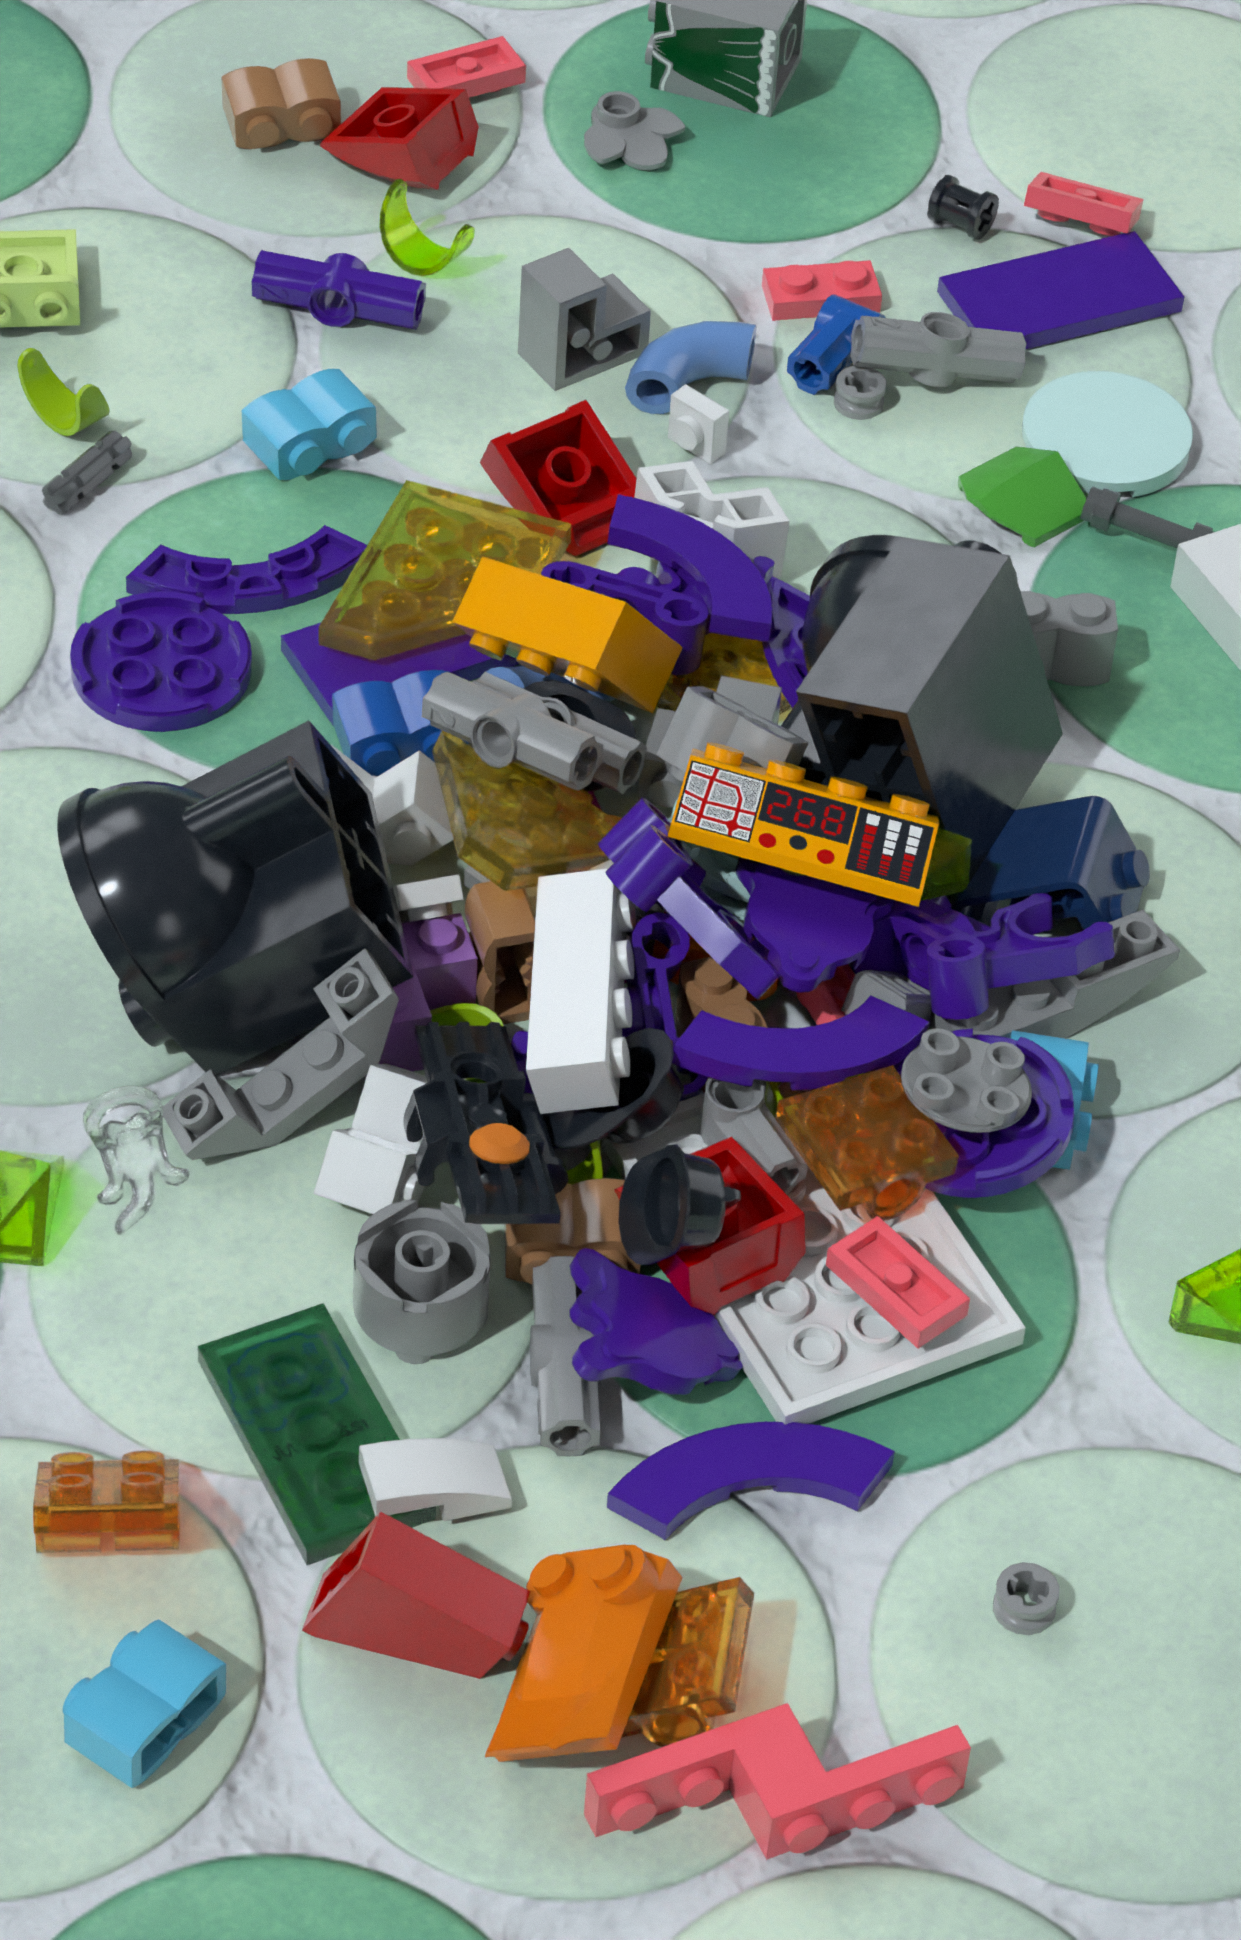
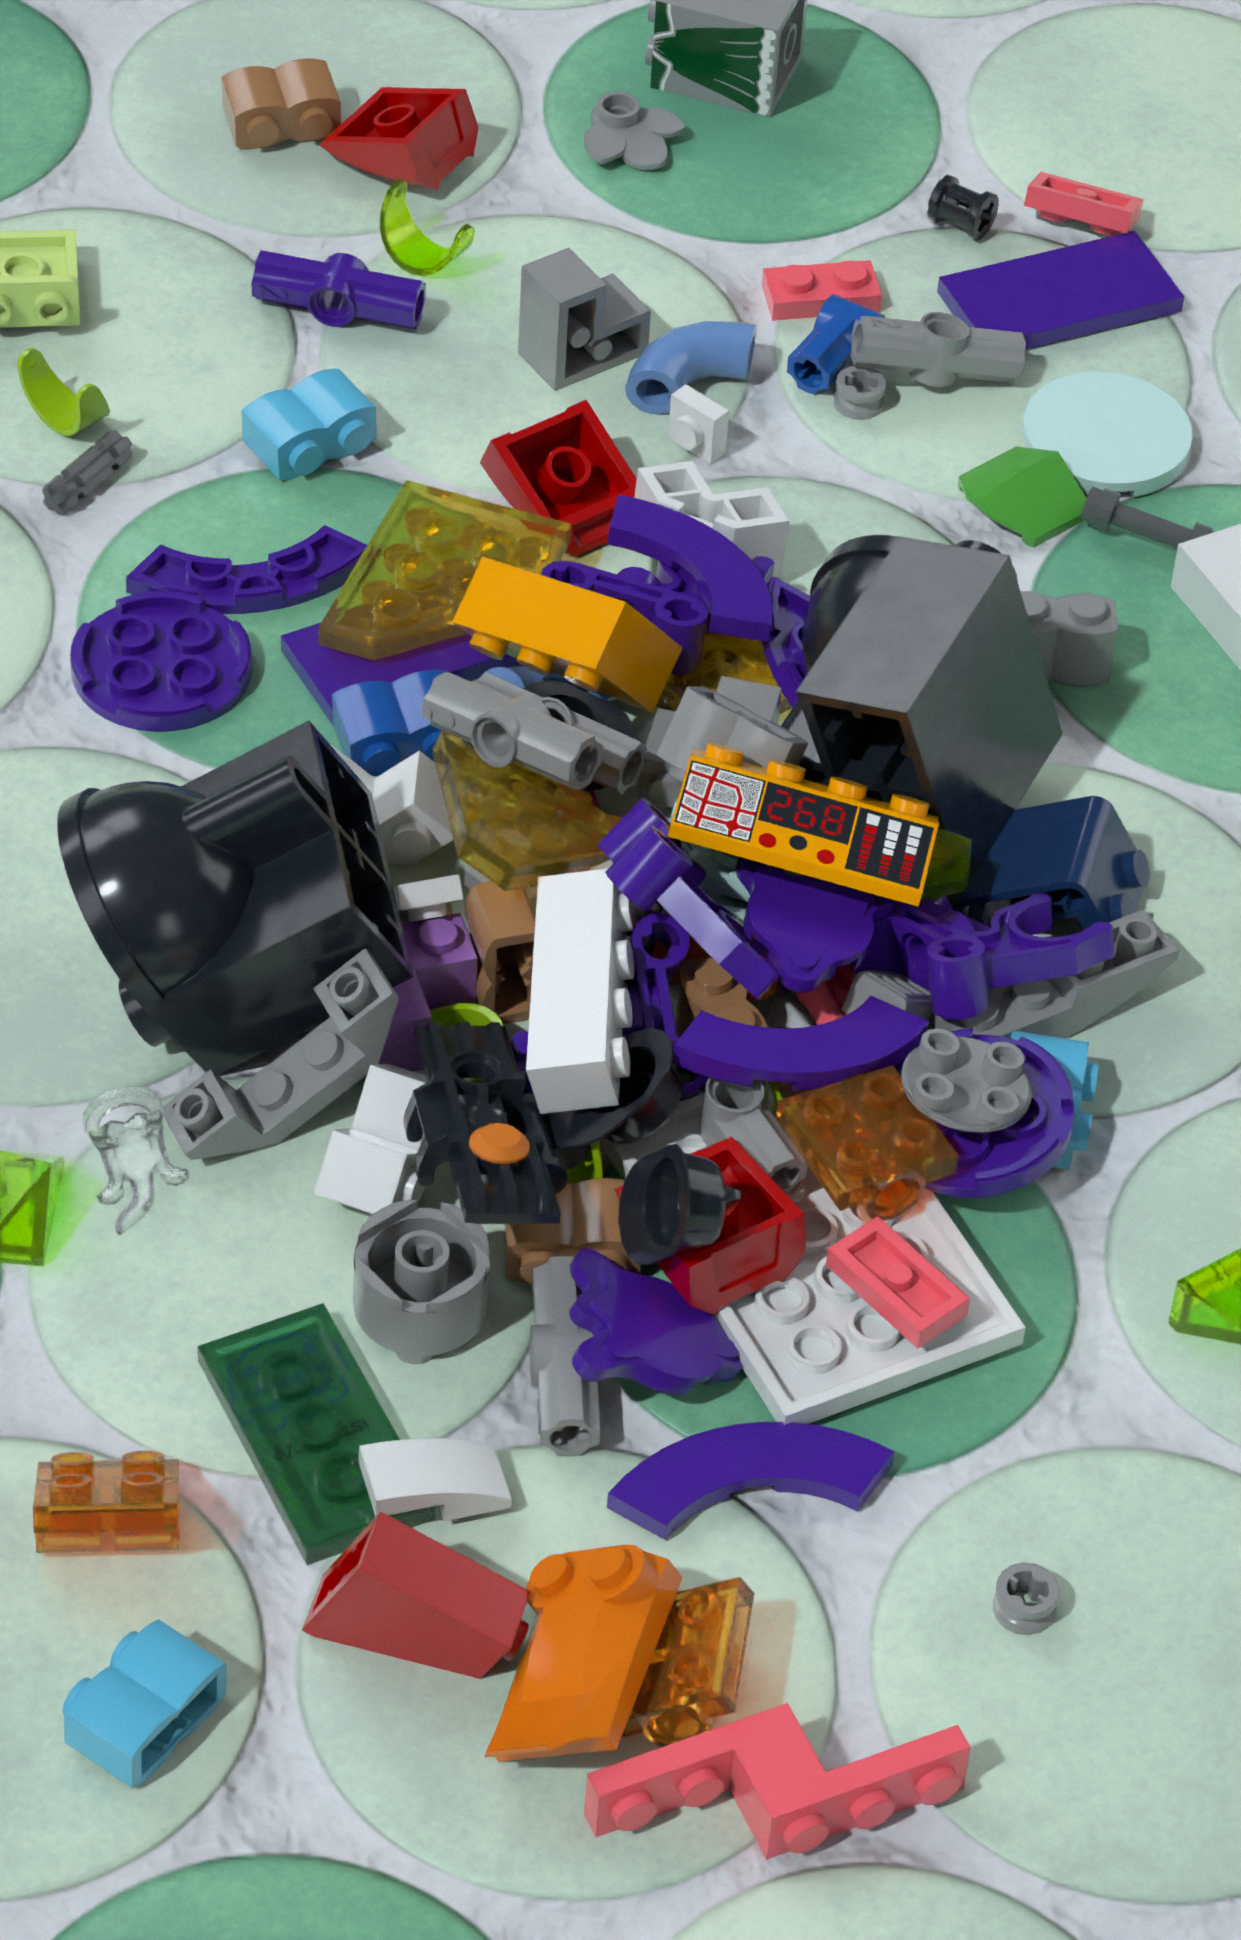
coral plate [407,36,526,98] -> none

